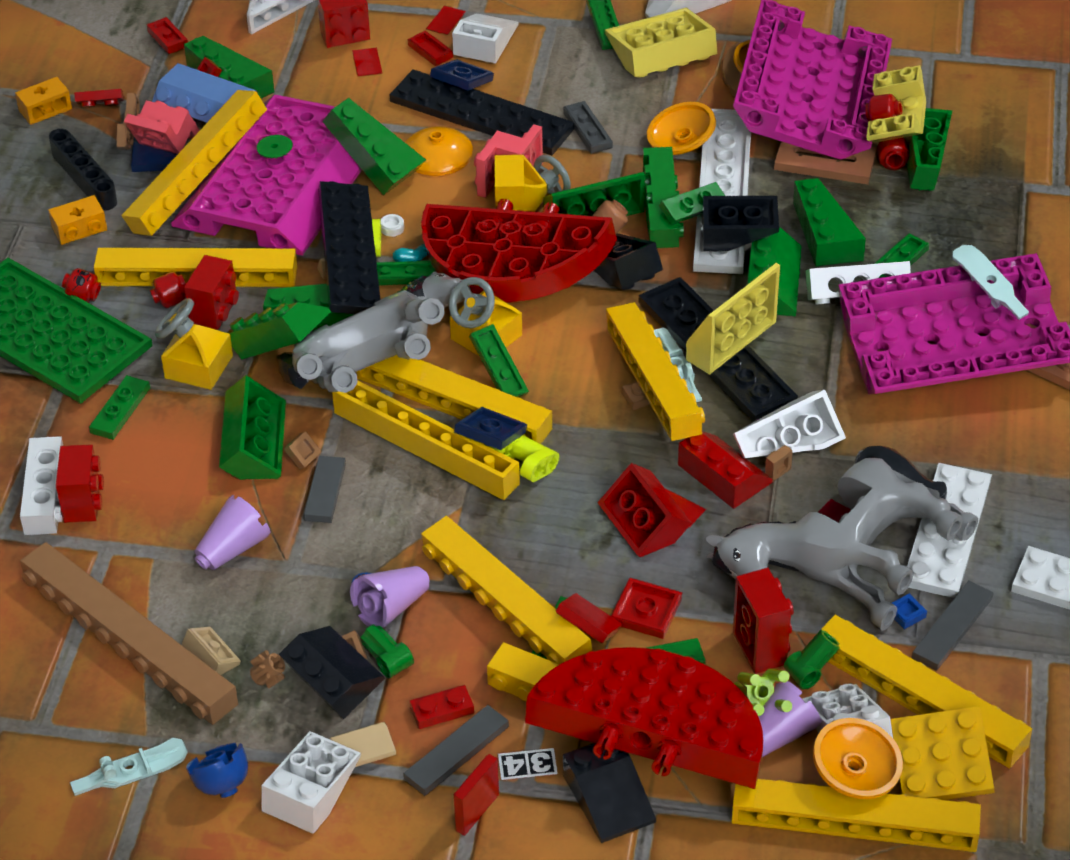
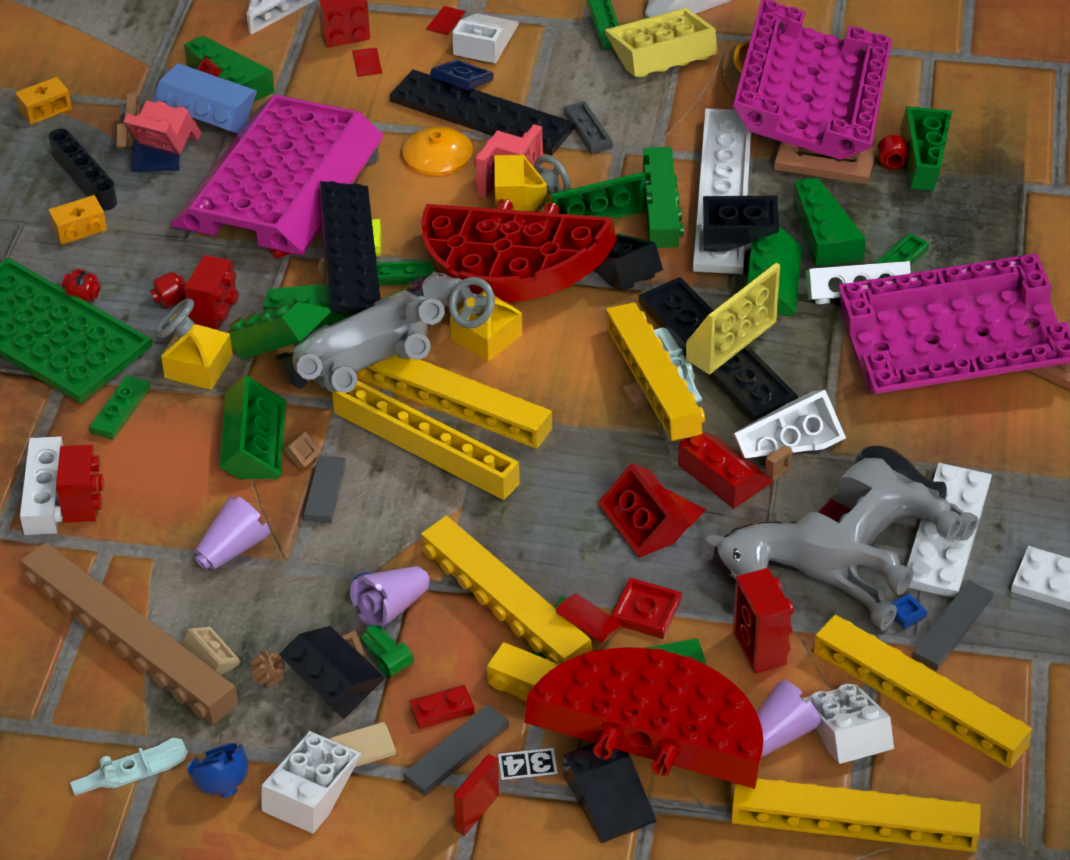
red plate [74,89,124,107] -> none
yellow brick [94,248,297,287] -> none
yellow brick [121,90,267,236] -> none
red plate [147,17,188,54] -> none
green piece [257,135,293,158] -> none
green wedge [322,98,426,195] -> none
white tile [381,214,404,237] -> none
teal arm [393,244,428,262] -> none
red tile [408,30,453,66] -> none
dark blue tile [454,407,527,450] -> none
green tile [469,324,529,398] -> none
neon yellow connector [490,435,559,482] -> none
nougat head [592,199,628,234] -> none
light orange dish [647,102,716,155] -> none
green plate [659,182,726,225] -> none
lime plant [734,668,792,716] -> none
green piece [784,630,840,689] -> none
light orange dish [813,718,903,799] -> none
red head [865,94,903,121] -> none
light yellow slope [866,65,926,142] -> none
yellow plate [891,706,995,800] -> none
light aqua piece [953,245,1029,320] -> none

